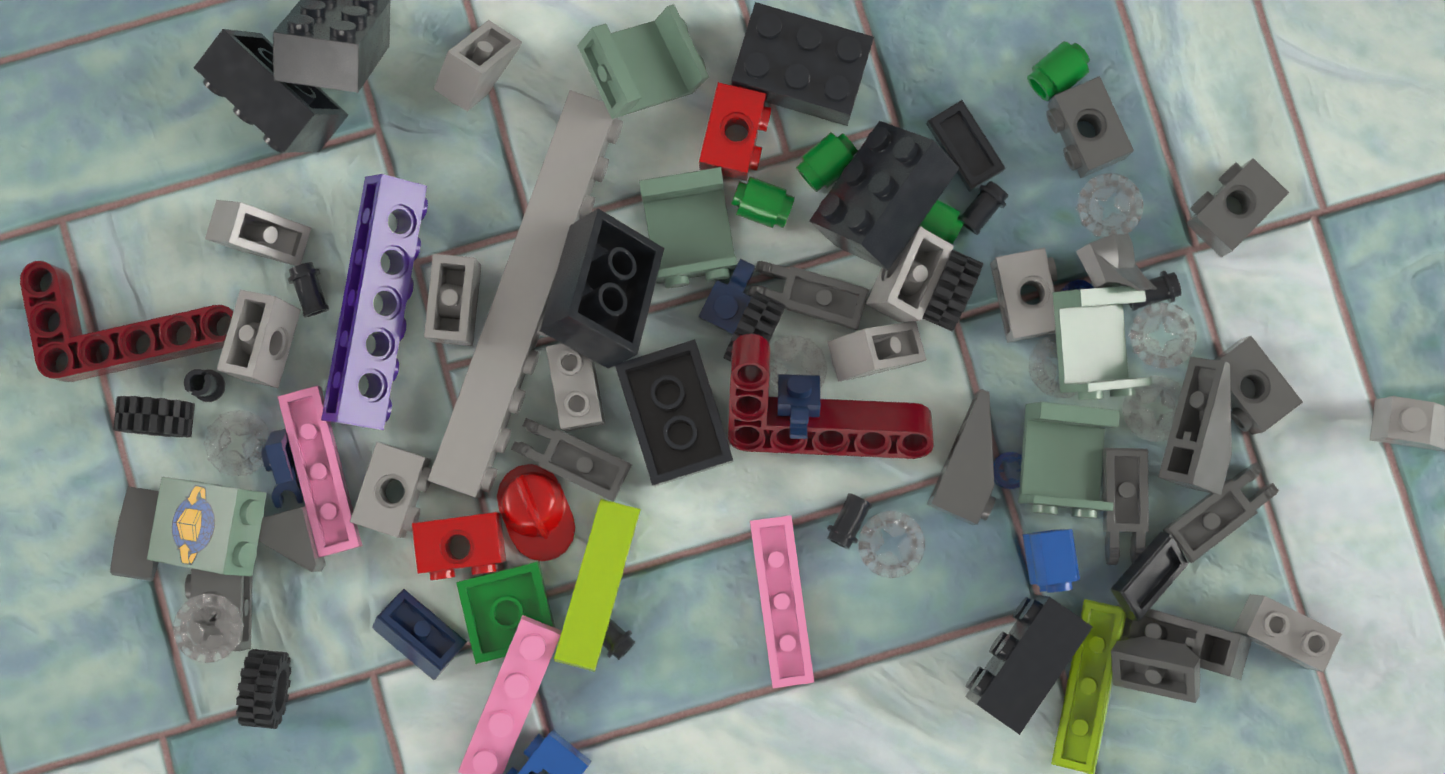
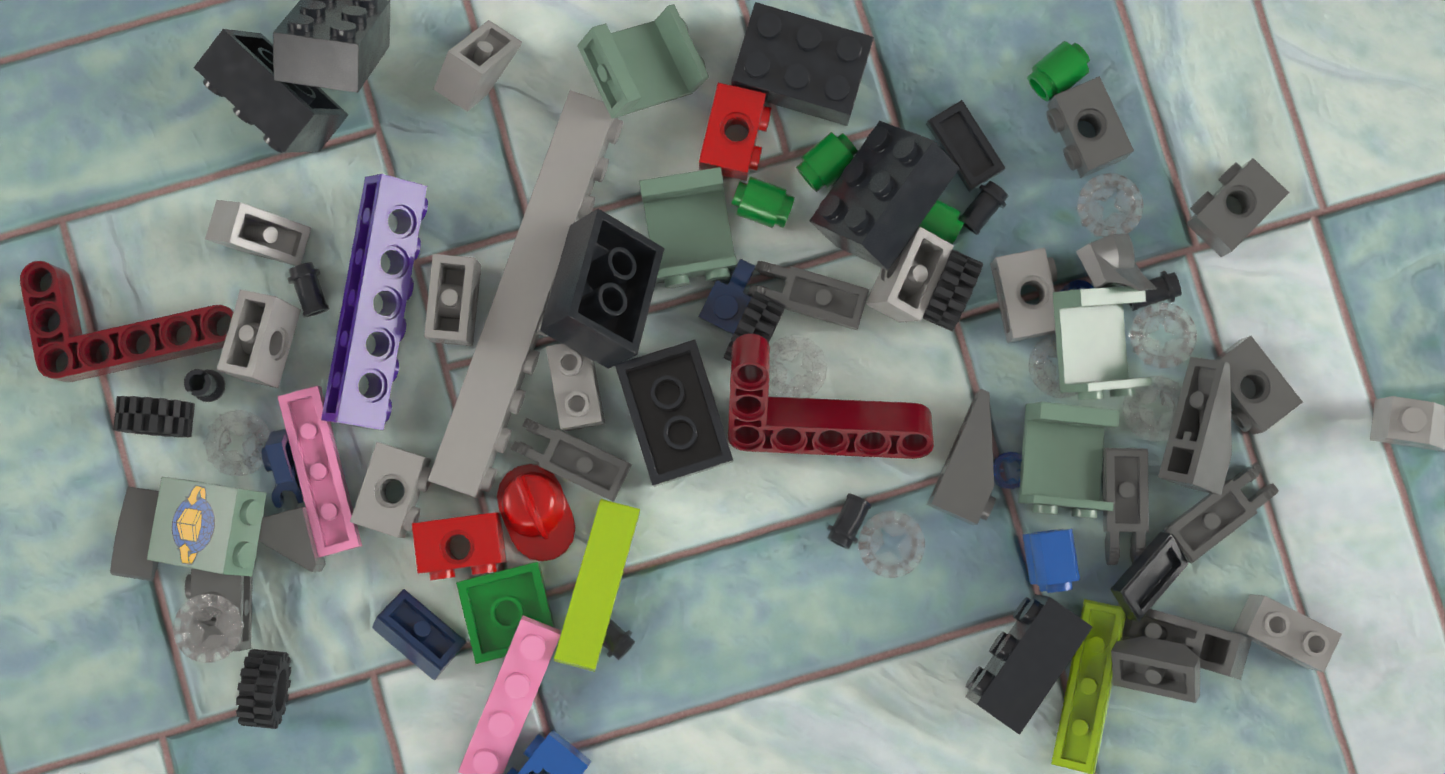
bright pink plate [750,515,814,688] -> none
dark blue plate [777,374,821,439] -> none
light grey slope [828,321,926,382] -> none

